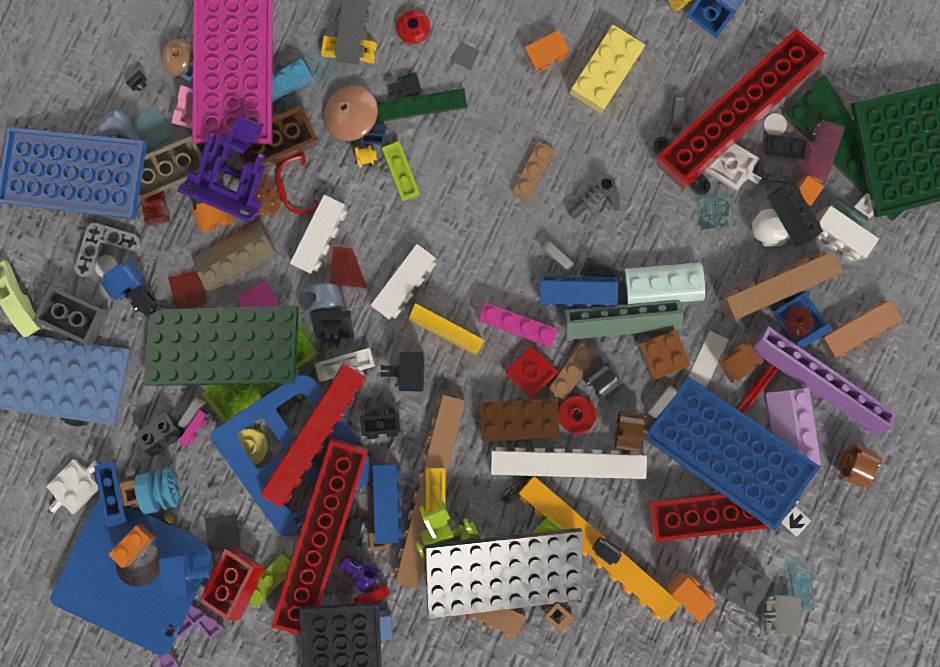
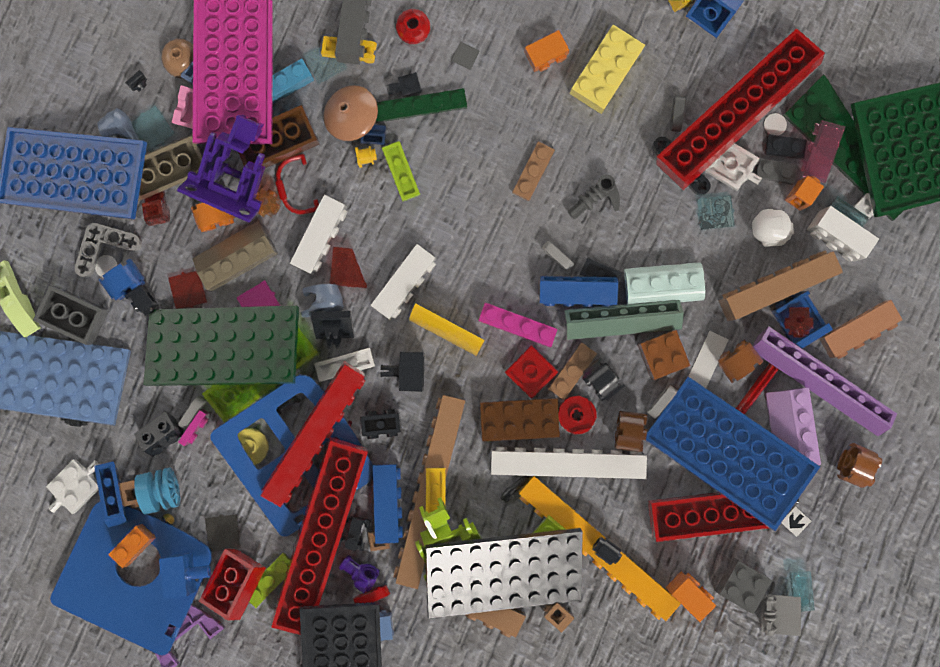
black brick [767,181,823,247] -> none

